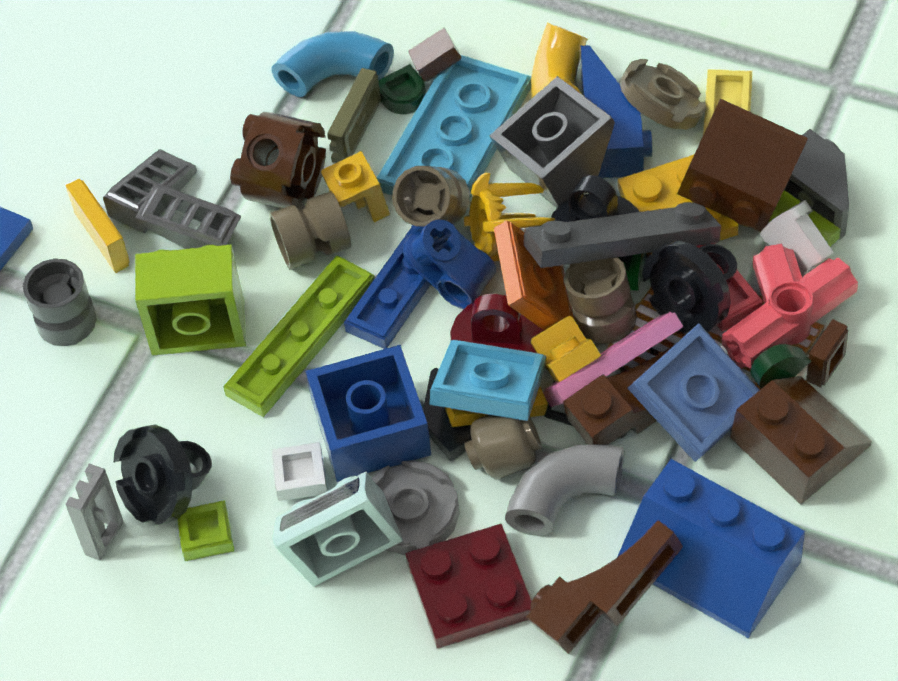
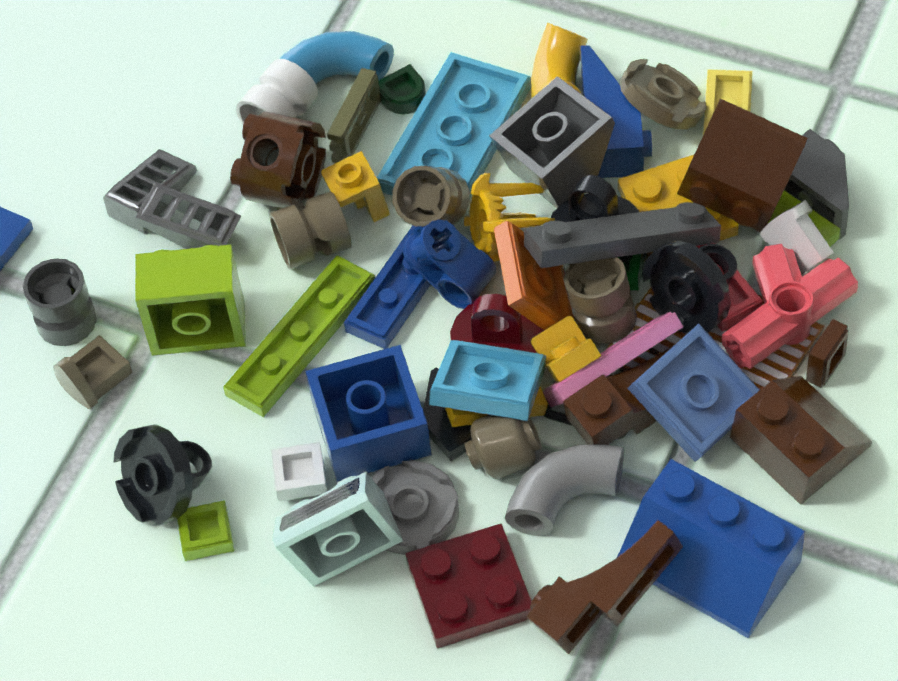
yellow tile [65,178,130,273] -> none
light grey tile [65,463,124,561] -> none
tile [408,27,462,82] -> none
dark green tile [750,344,811,389] -> none
none -> dark tan tile [53,335,133,409]
none -> white wheel [235,59,318,125]

